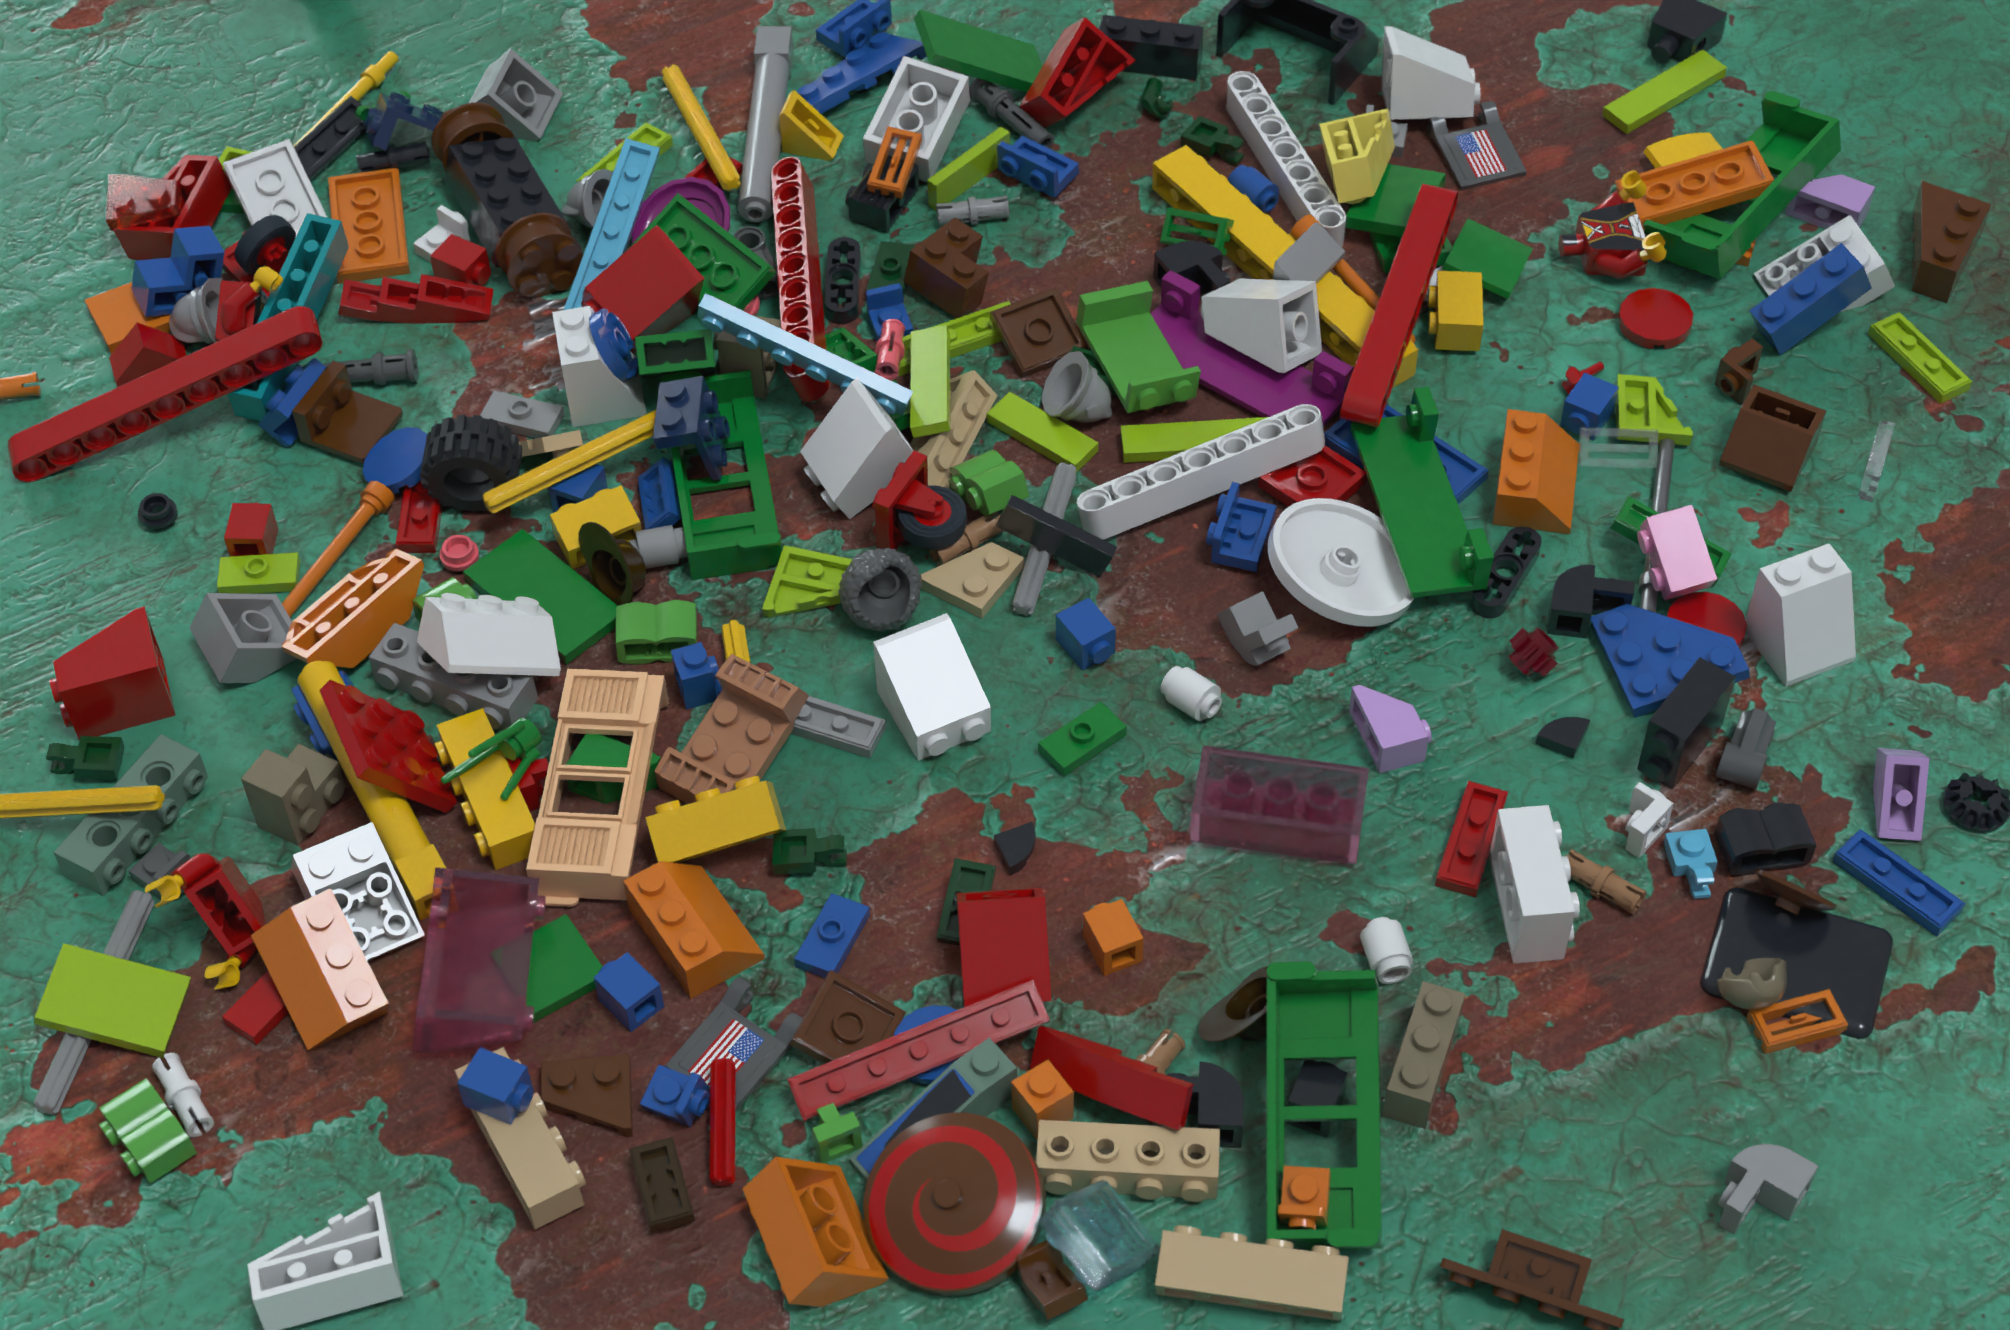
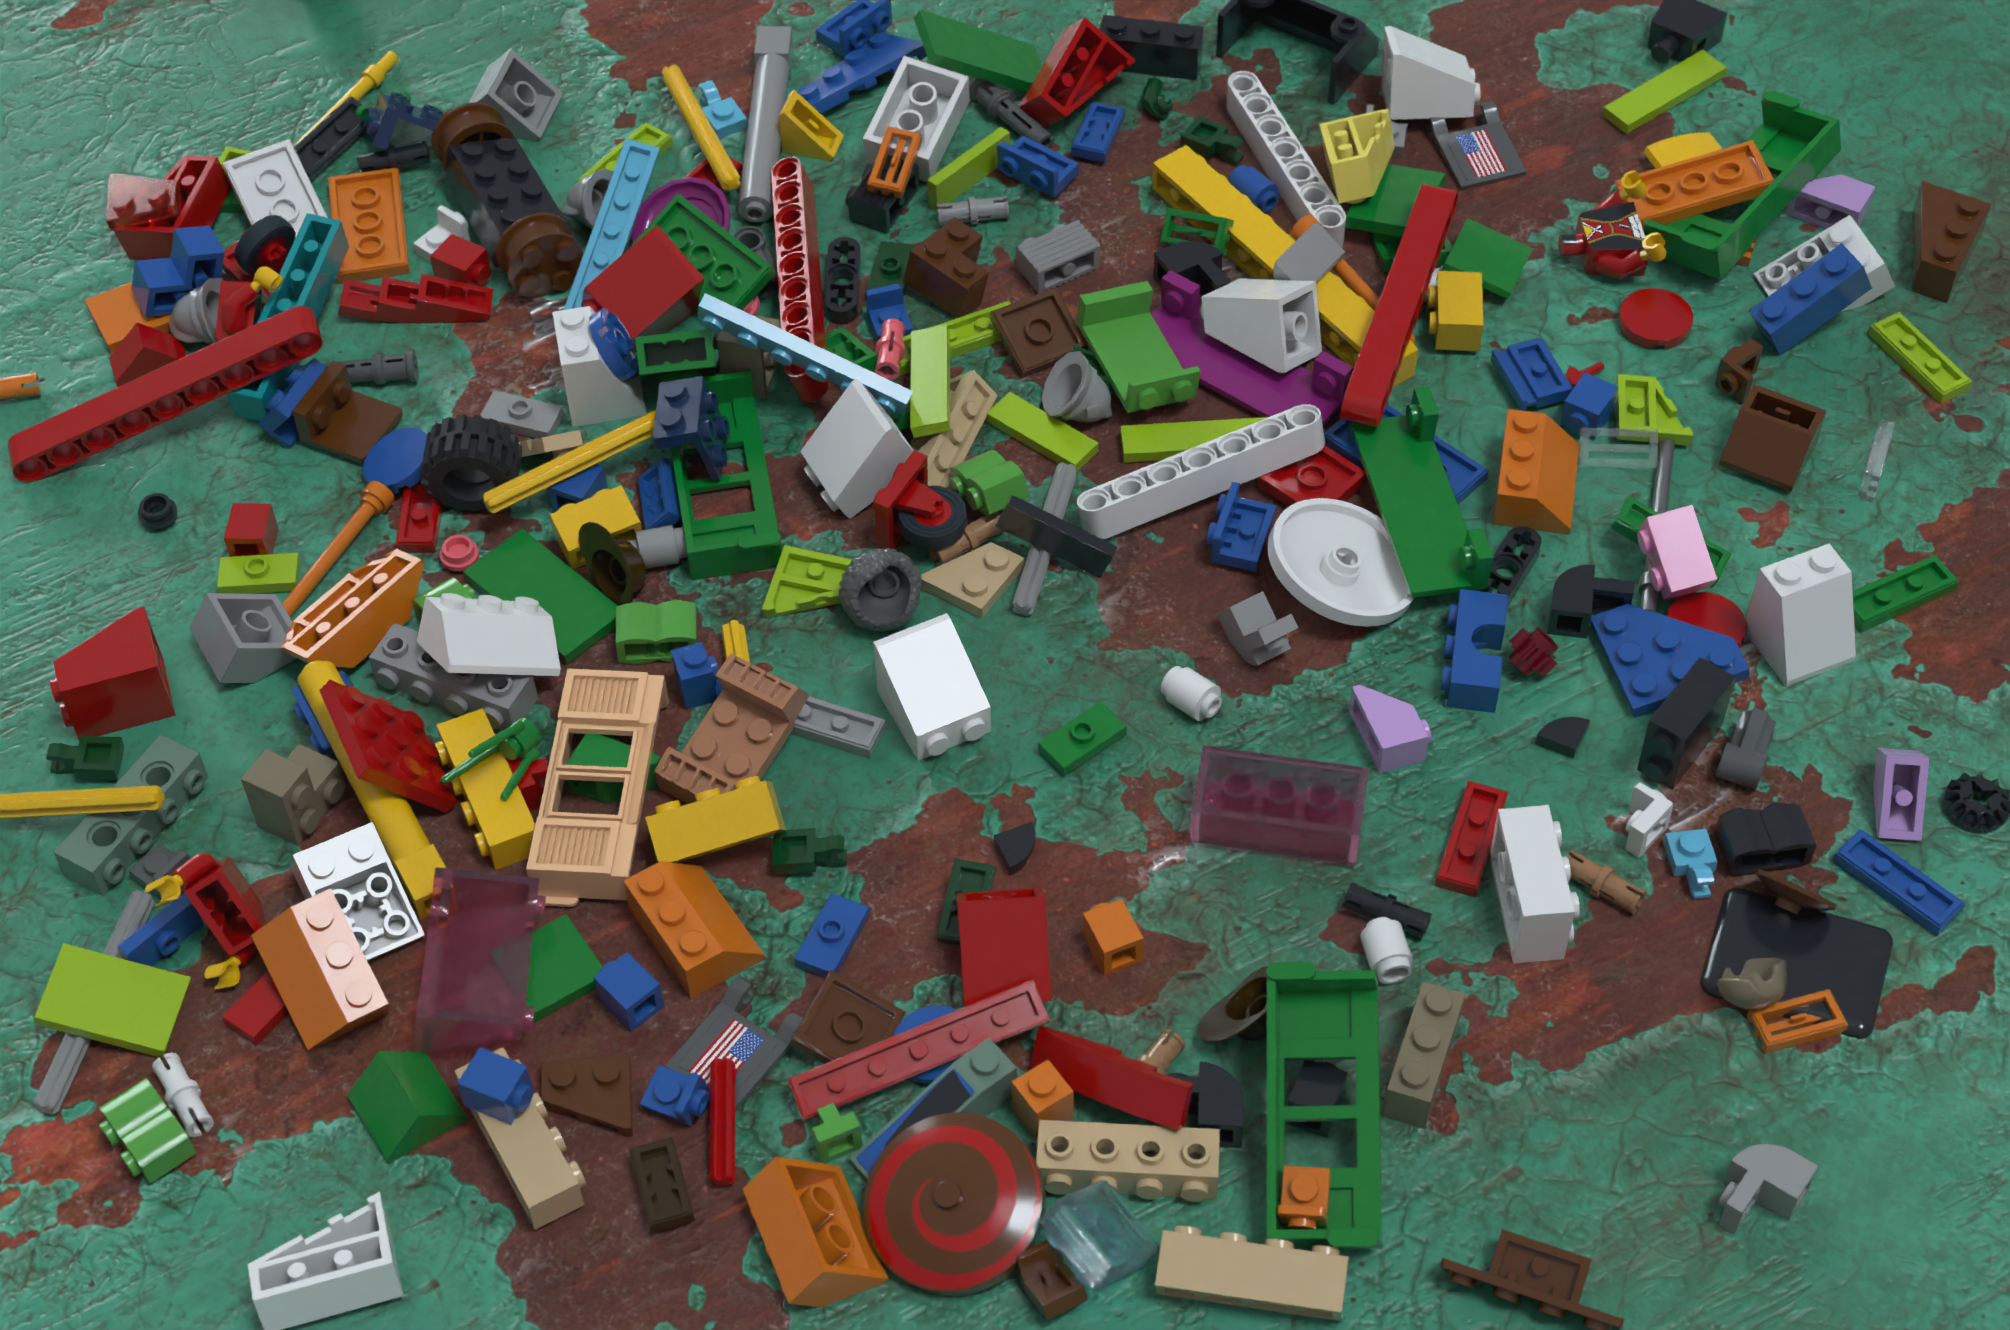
blue brick [1056,597,1116,671] -> none
none -> blue plate [118,893,204,966]
none -> green slope [347,1051,468,1164]
none -> medium azure plate [698,80,748,139]
none -> light grey brick [1016,220,1100,294]
none -> blue plate [1071,101,1125,163]
none -> black pin [1342,882,1432,939]
none -> blue arch [1441,589,1508,713]
none -> blue plate [1491,337,1573,411]
none -> green tile [1853,555,1960,633]

